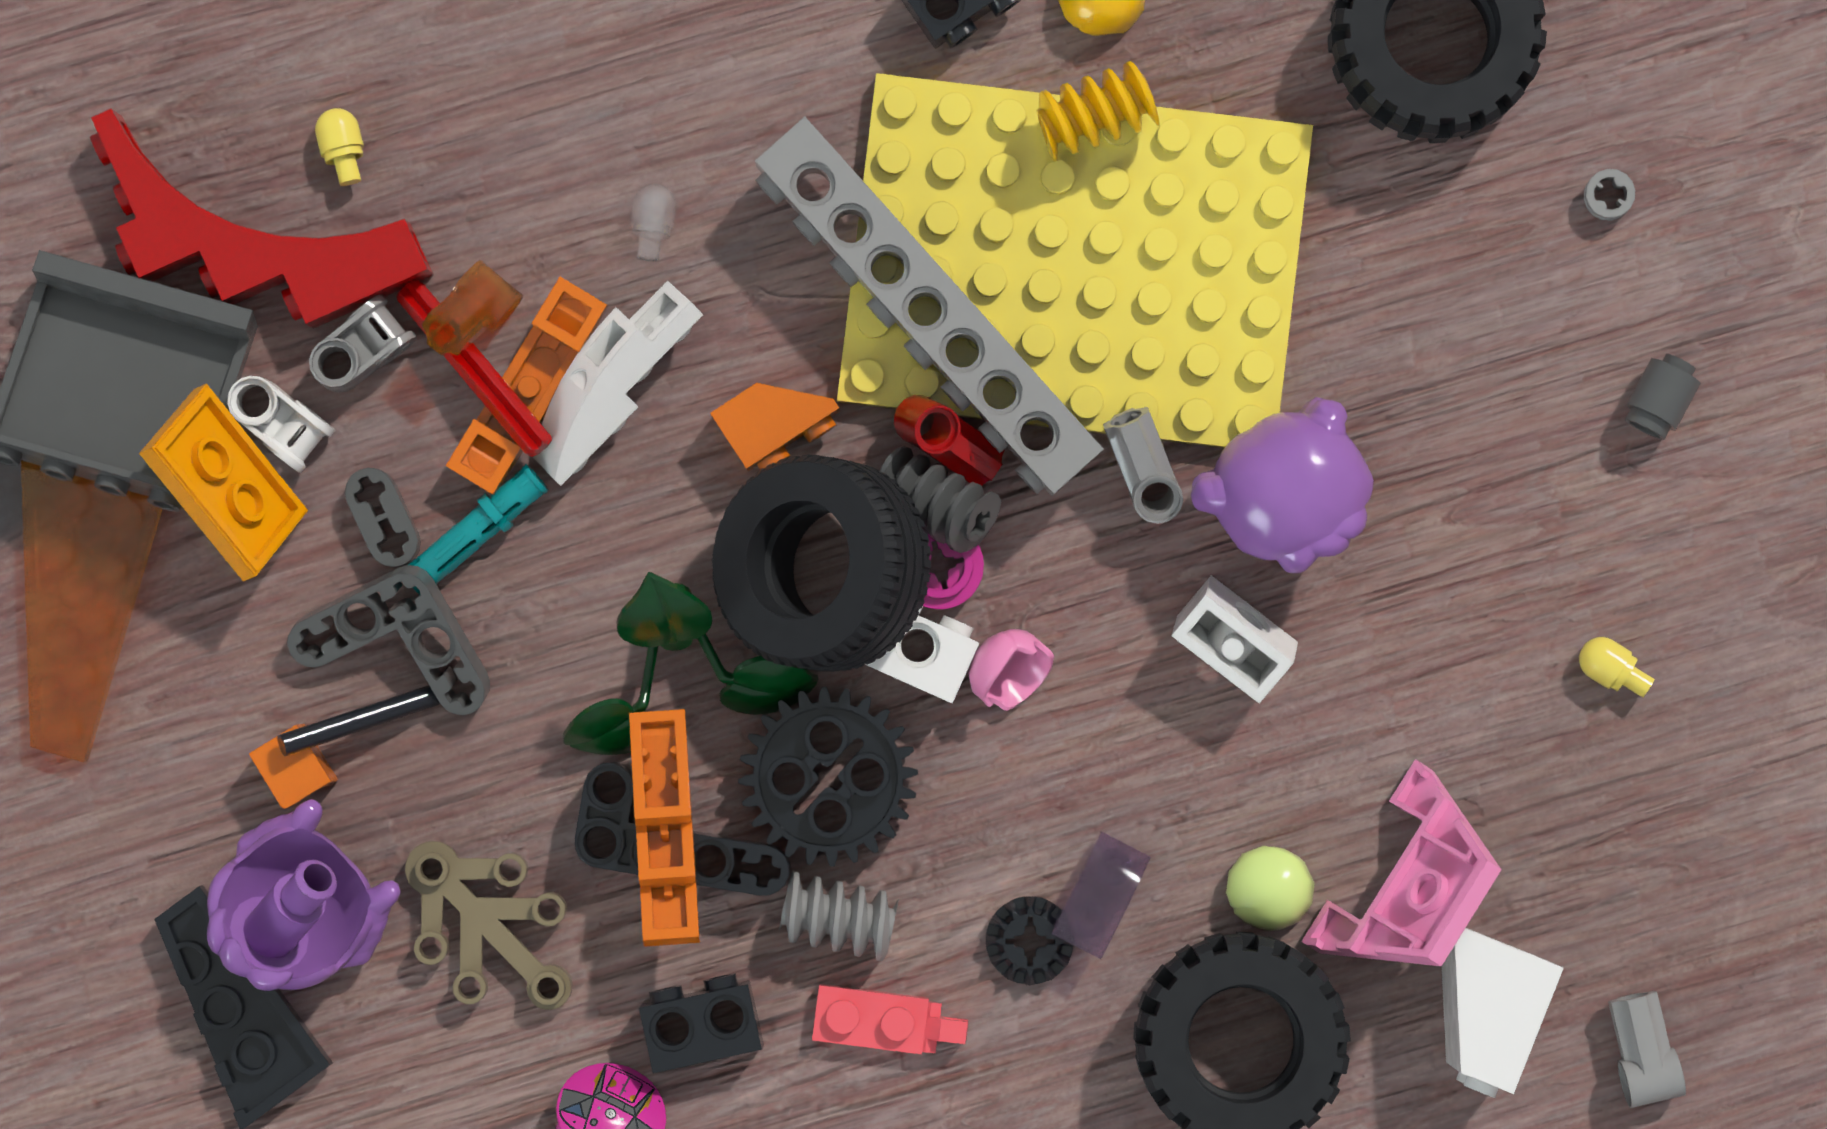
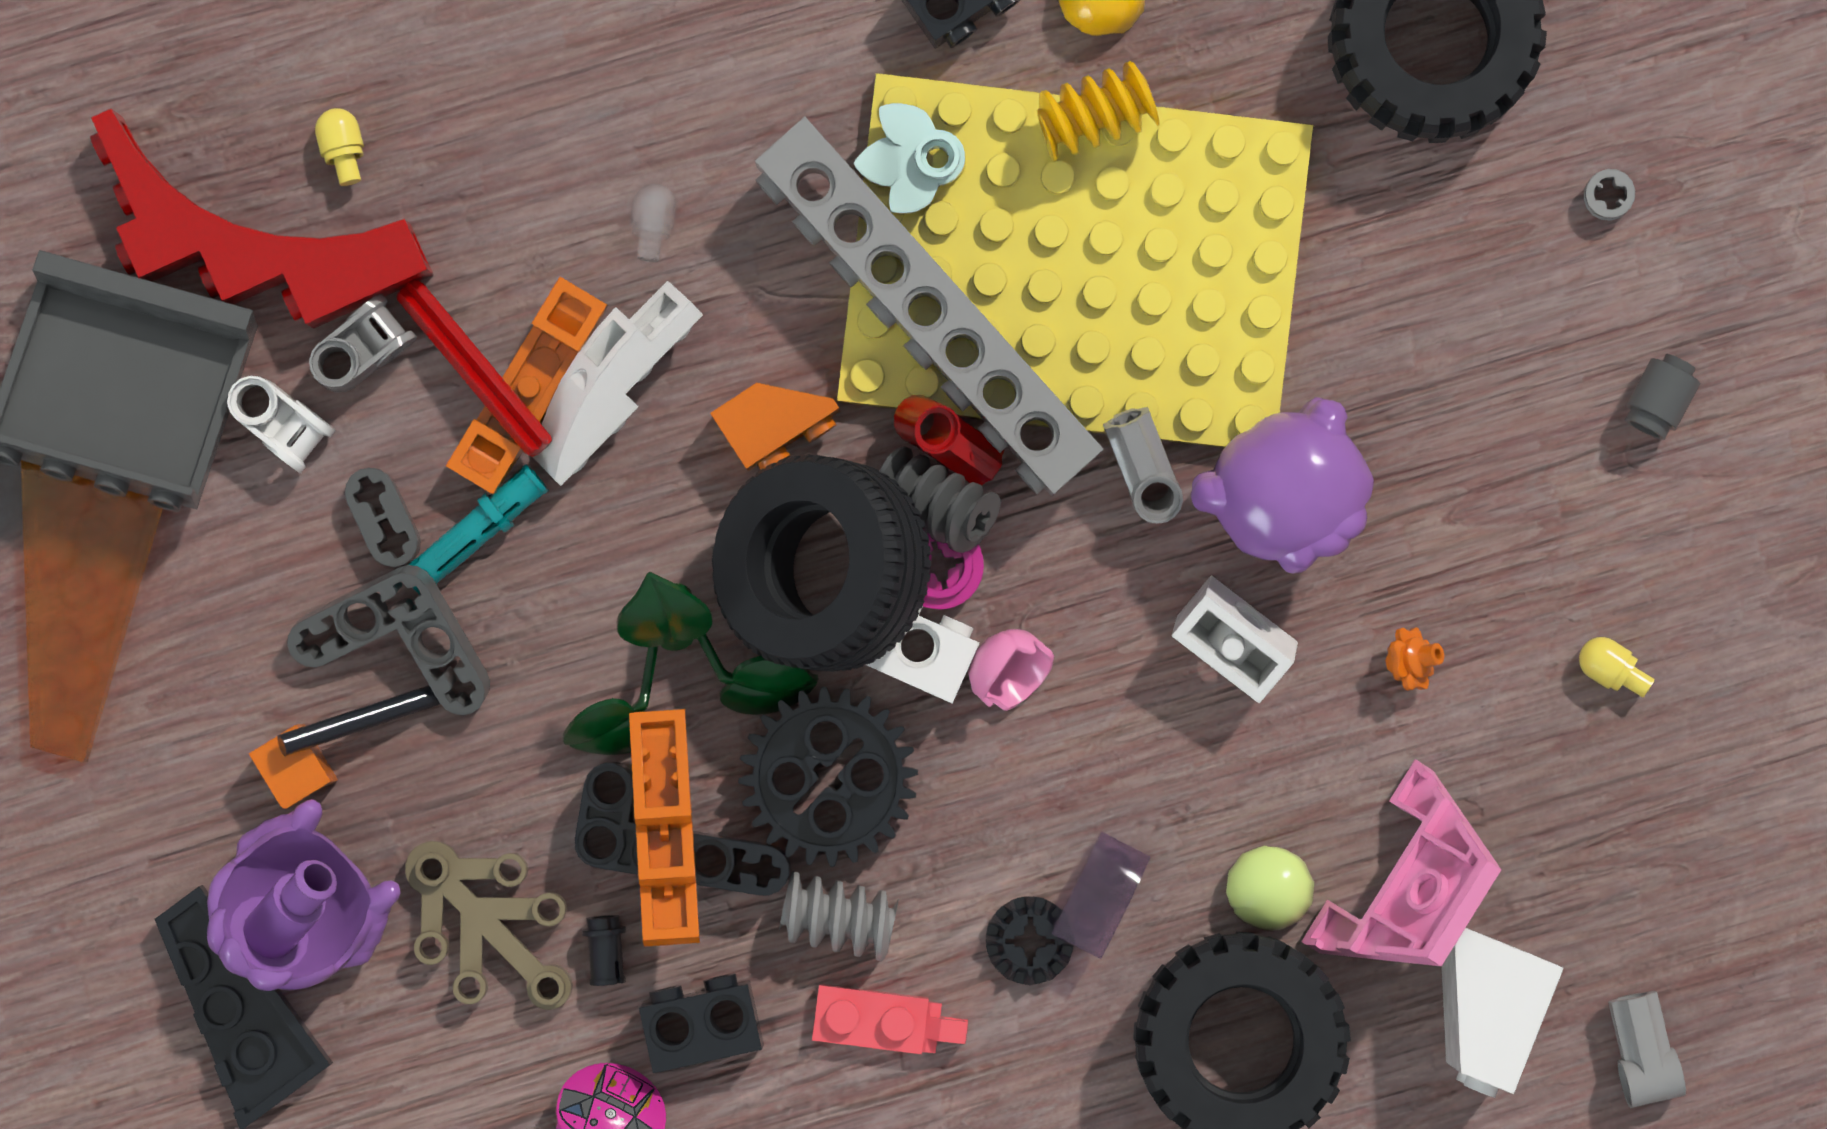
light orange tile [139,383,308,582] -> none
clear orange piece [421,260,523,356] -> none
none -> black pin [582,915,626,986]
none -> light aqua plate [854,103,965,213]
none -> orange plant [1385,627,1444,691]

